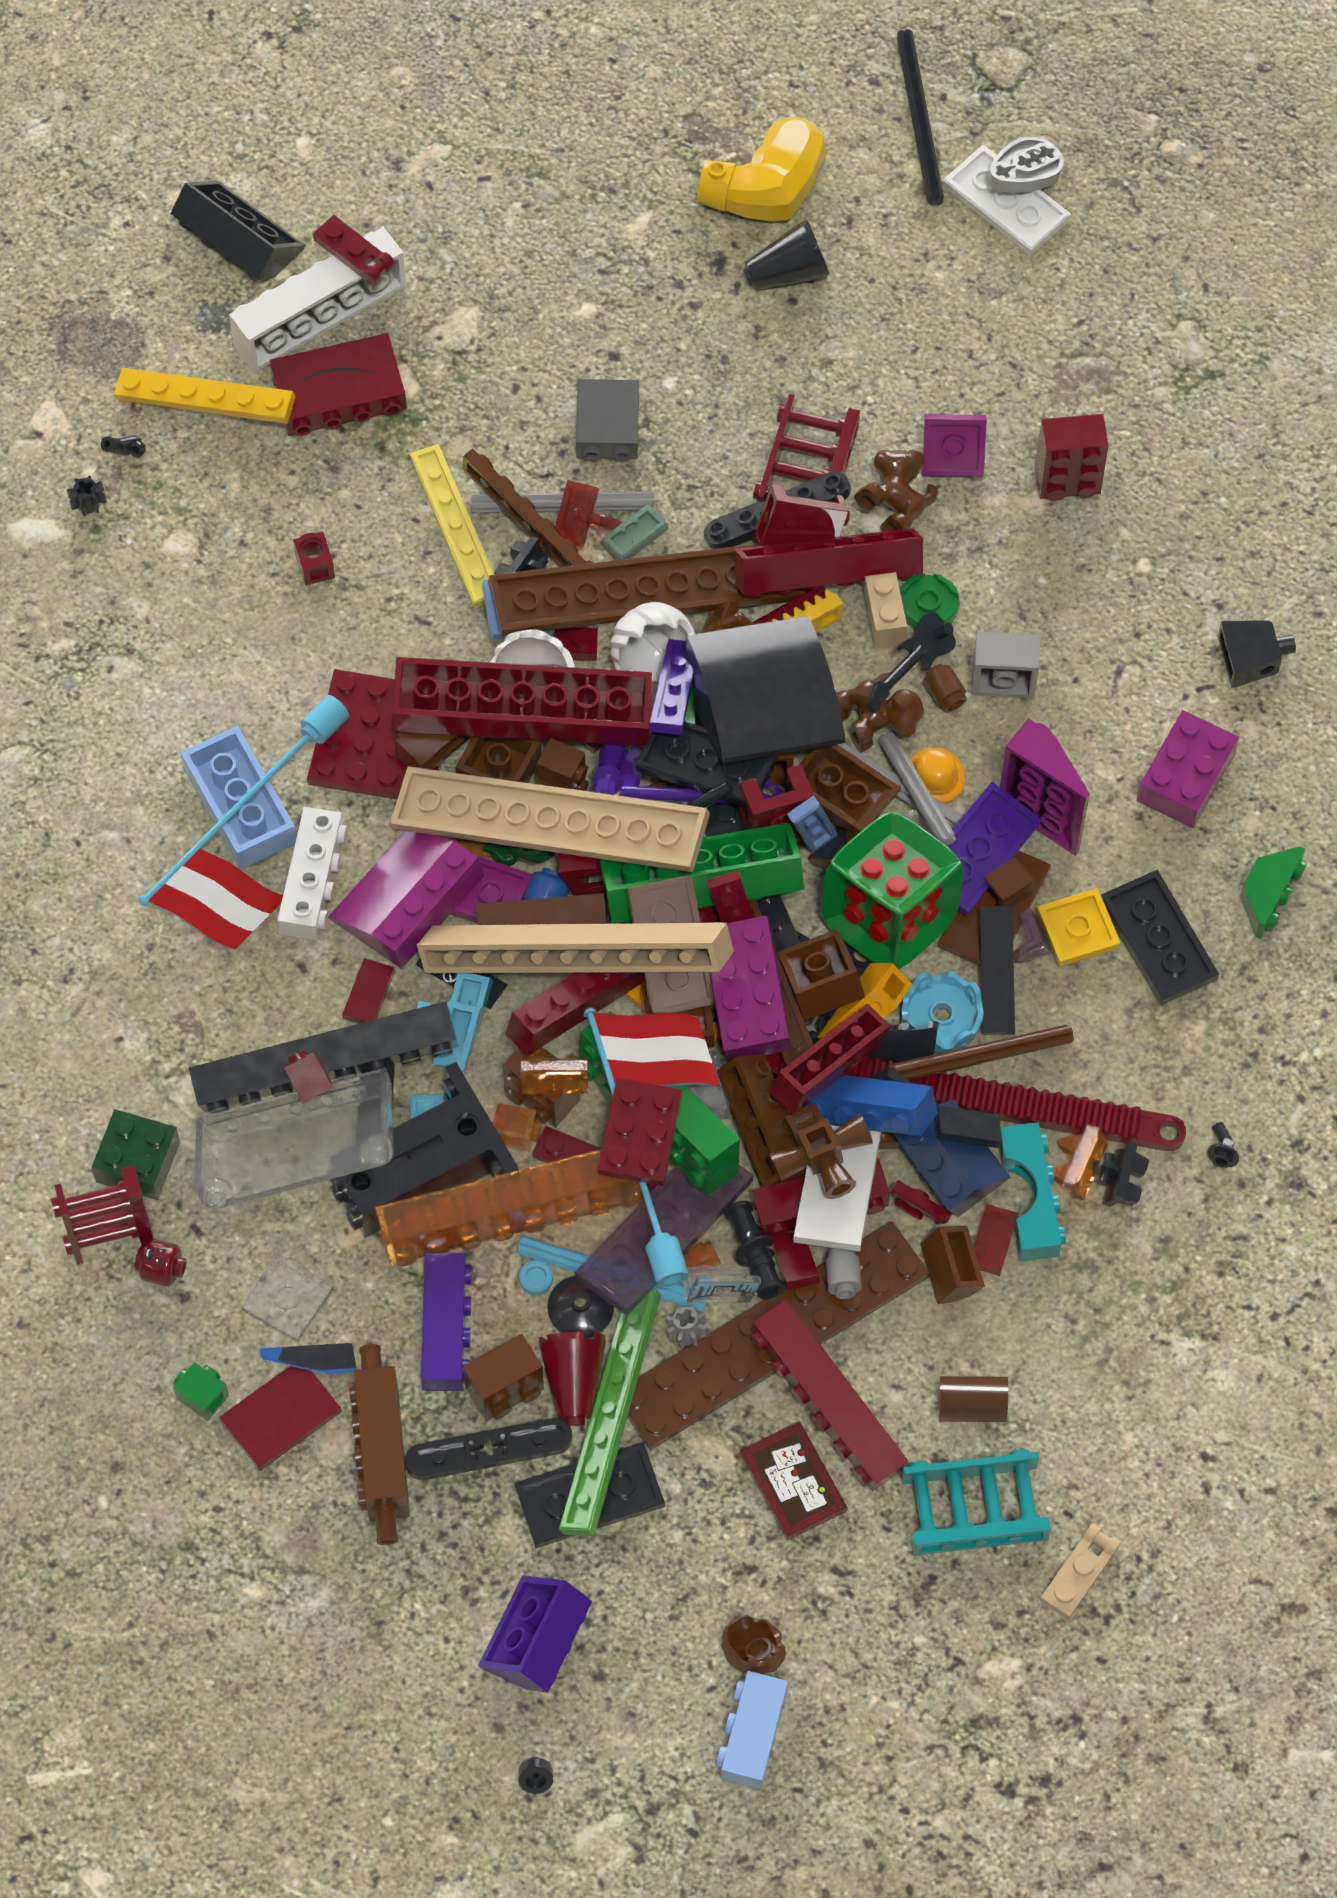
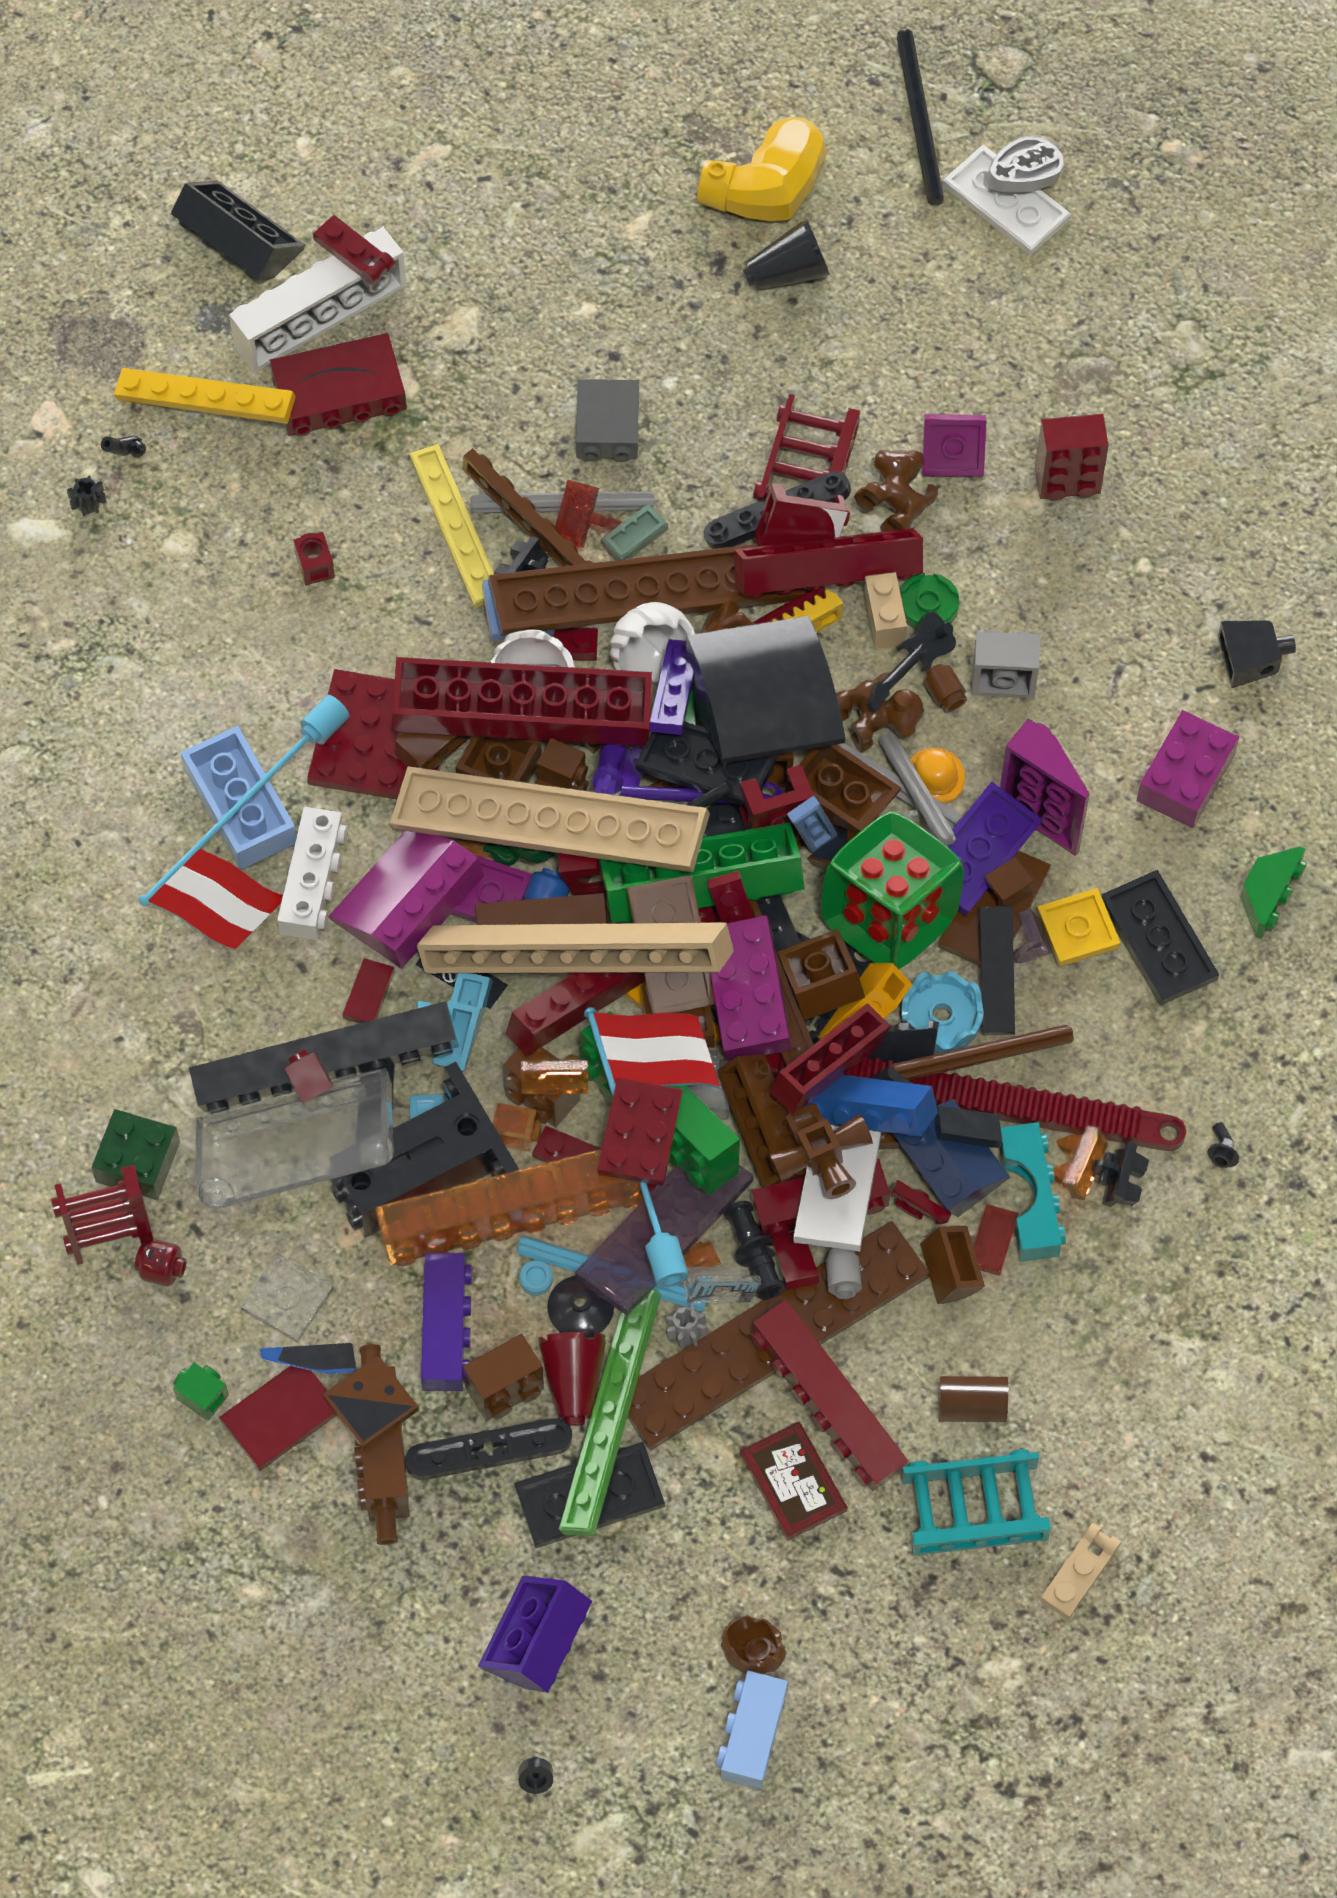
none -> tile [323,1355,419,1450]

